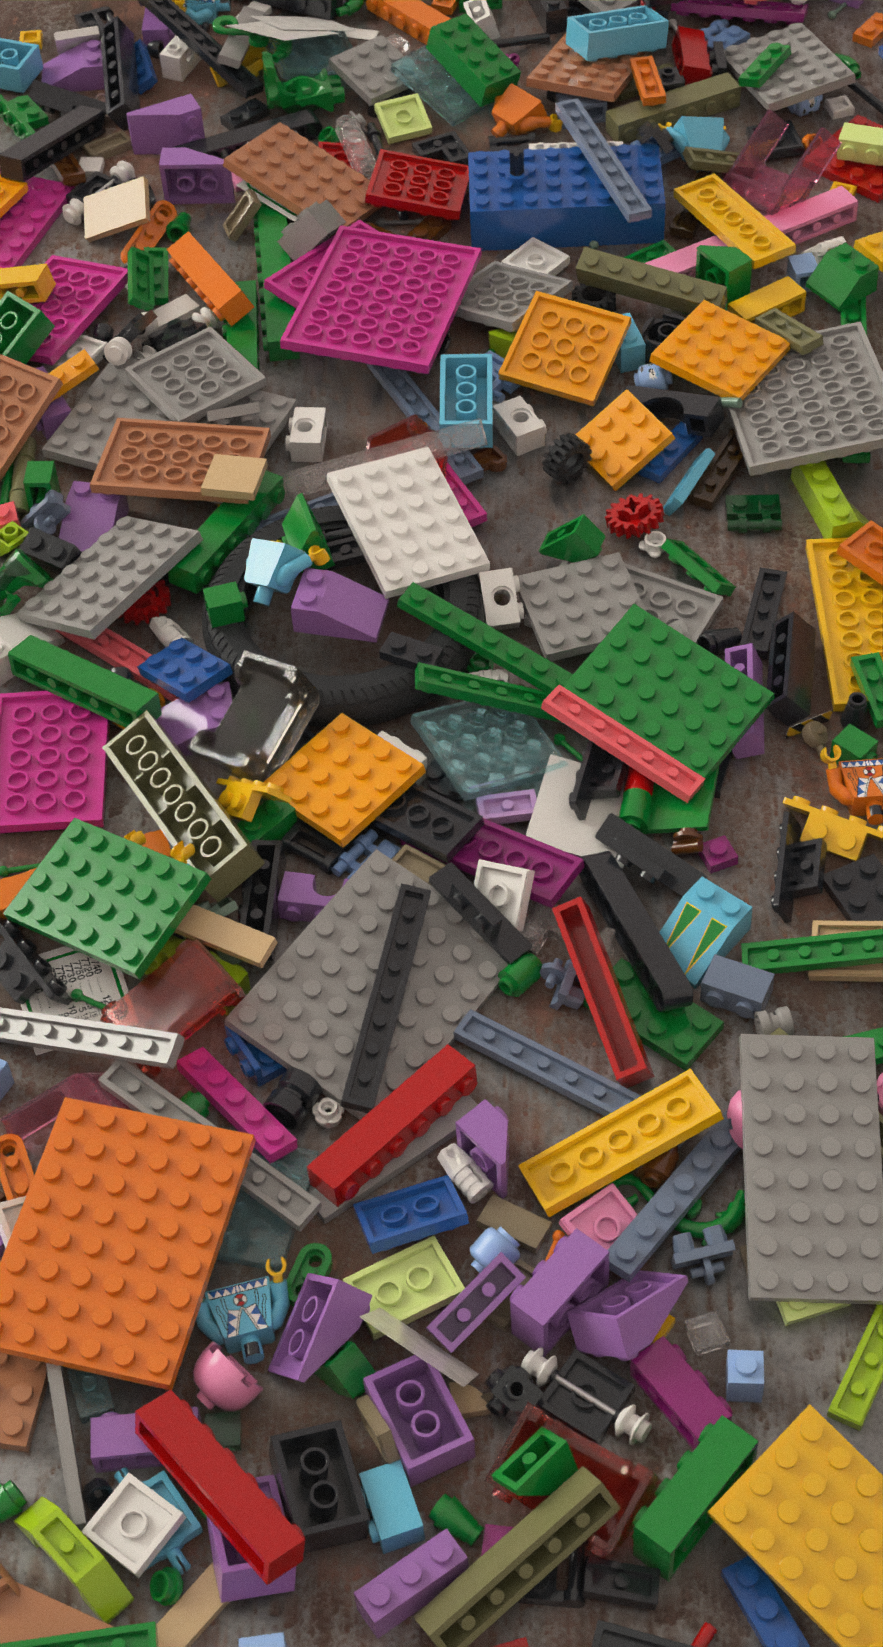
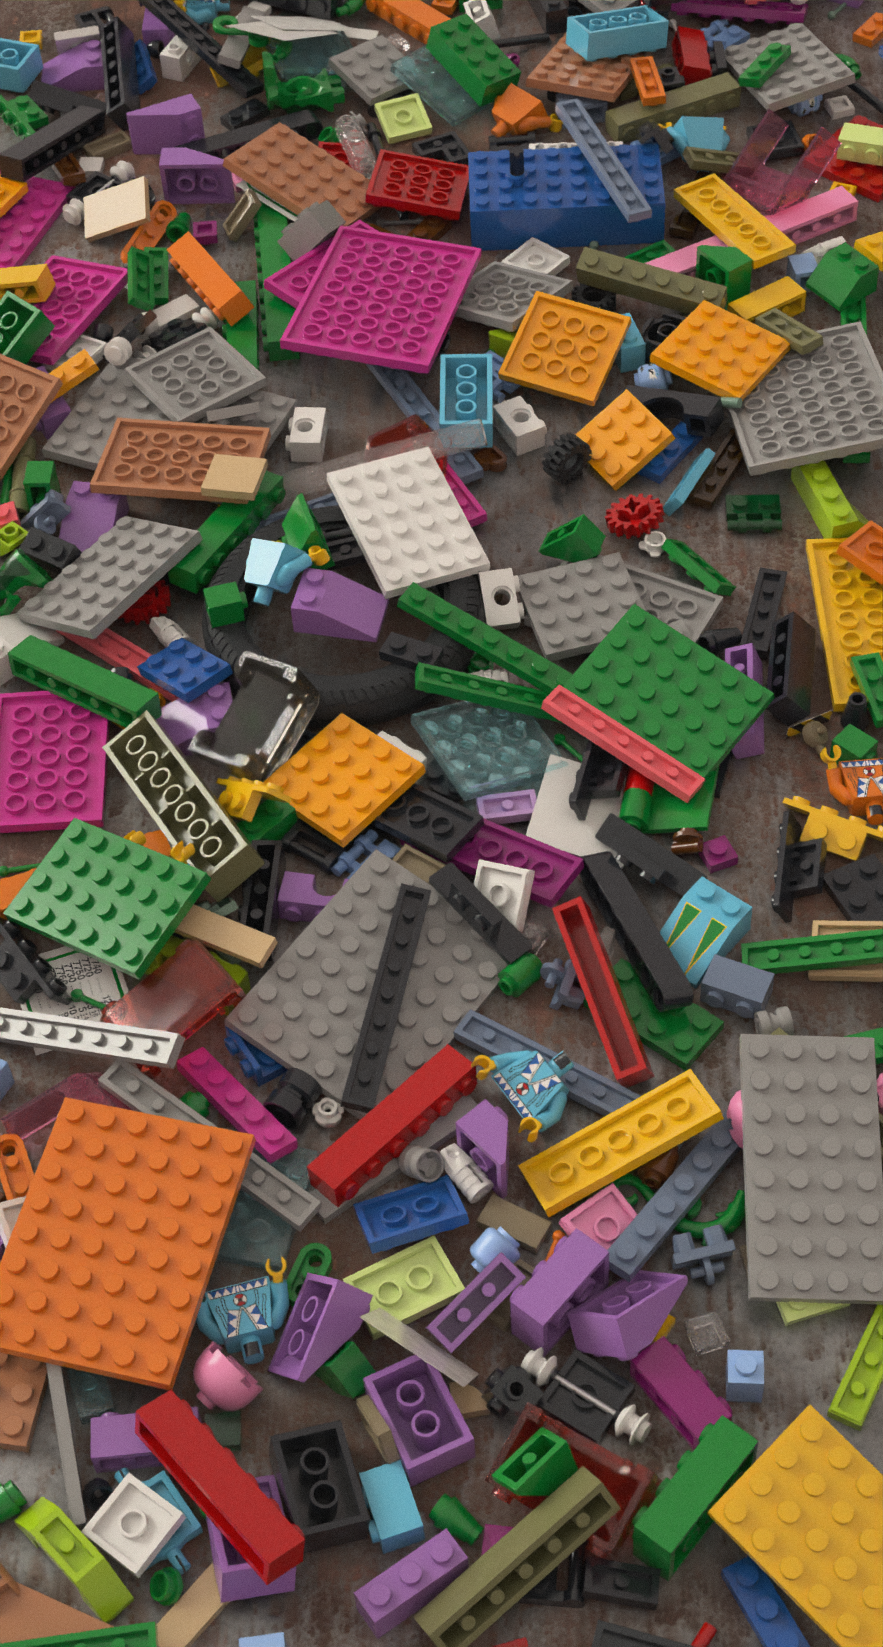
none -> magenta plate [193,220,218,245]
none -> light grey wheel [399,1144,444,1183]
none -> torso [471,1050,575,1143]

